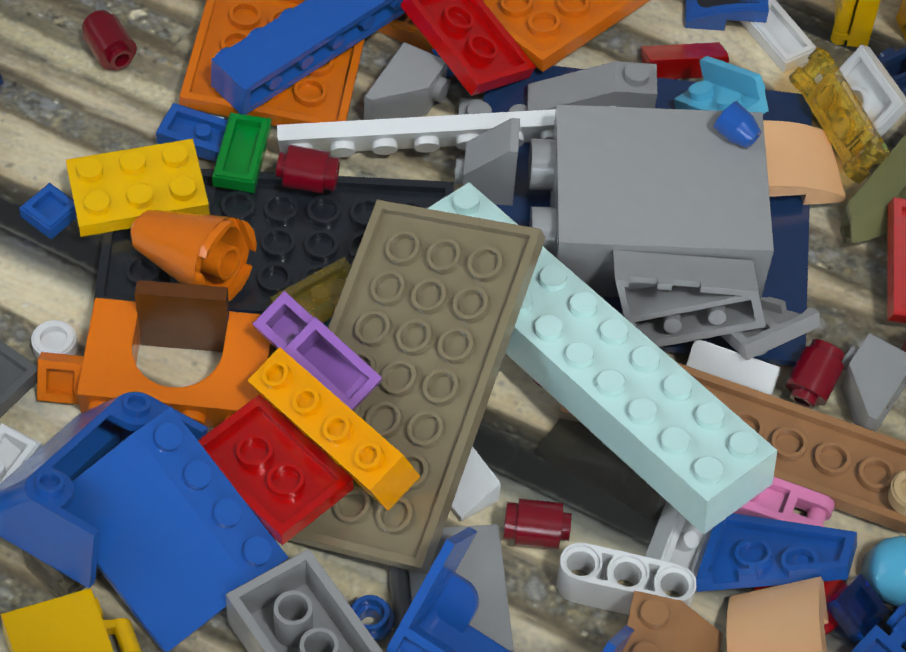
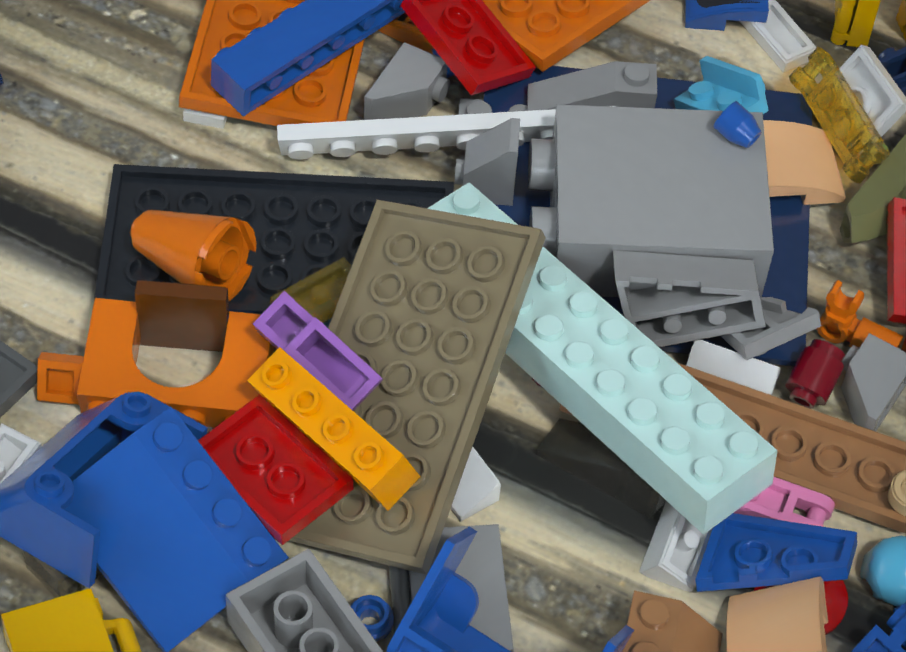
blue tile [19,183,77,239] -> none
white tile [31,320,78,359] -> none
yellow plate [66,139,210,237] -> none
dark red brick [82,10,137,70] -> none
blue plate [156,103,228,162] -> none
green tile [212,112,272,193] -> none
dark red brick [276,145,340,194] -> none
dark red brick [503,498,572,550] -> none
white beam [556,543,697,615] -> none
red slope [640,42,729,79] -> none
clear blue plate [826,573,889,643] -> none
none -> orange bar [816,280,904,348]

